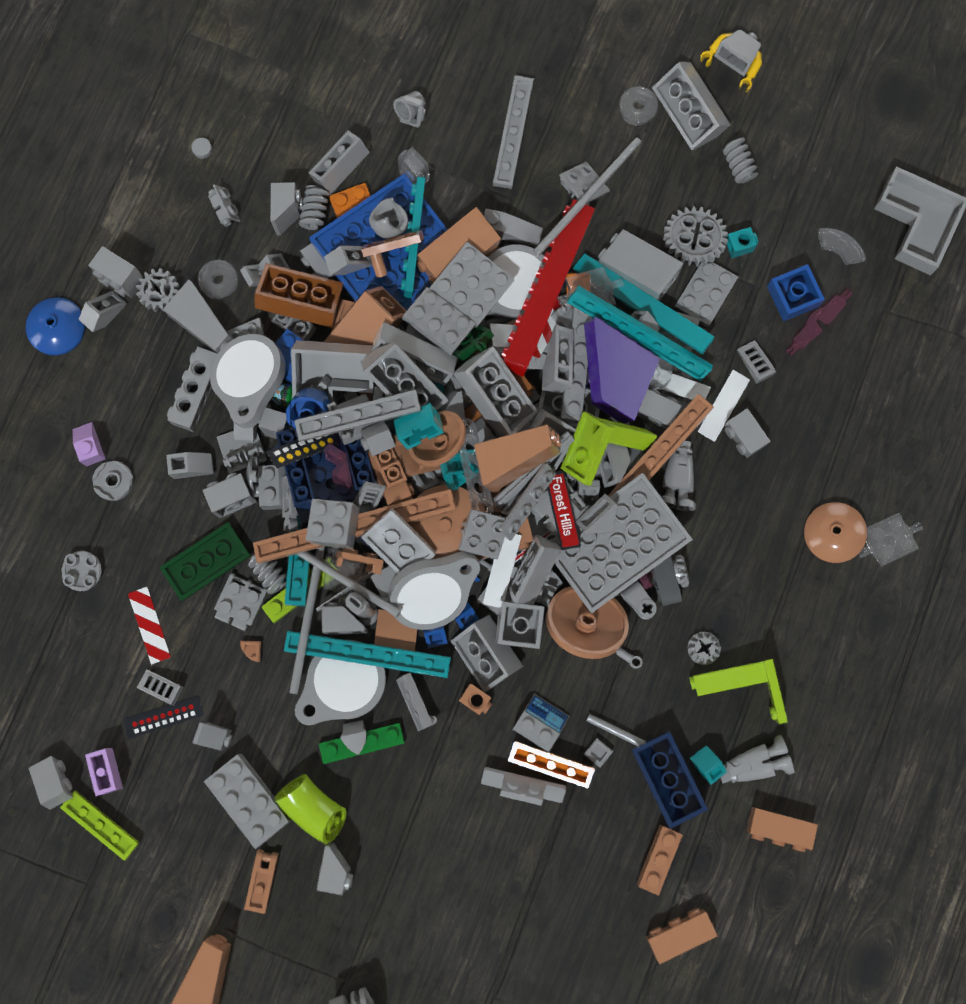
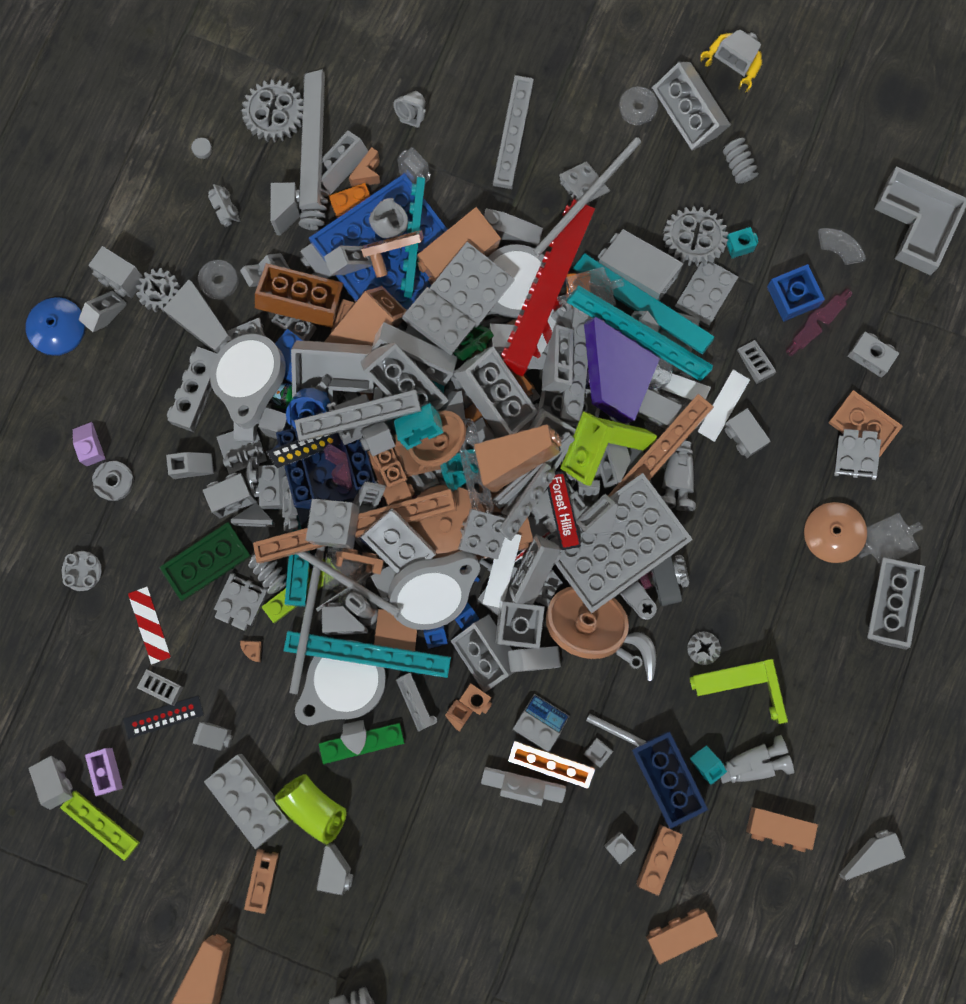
none -> light grey slope [231,503,275,527]
none -> light grey gear [242,80,303,142]
none -> light grey tile [299,70,325,210]
none -> nougat slope [349,148,380,187]
none -> nougat slope [445,700,473,732]
none -> light grey beam [508,646,561,672]
none -> light grey brick [604,832,636,864]
none -> light grey piece [624,632,656,681]
none -> nougat plate [828,390,902,457]
none -> light grey plate [834,429,881,480]
none -> light grey slope [839,830,906,880]
none -> light grey brick [848,332,899,377]
none -> light grey slope [867,558,925,649]

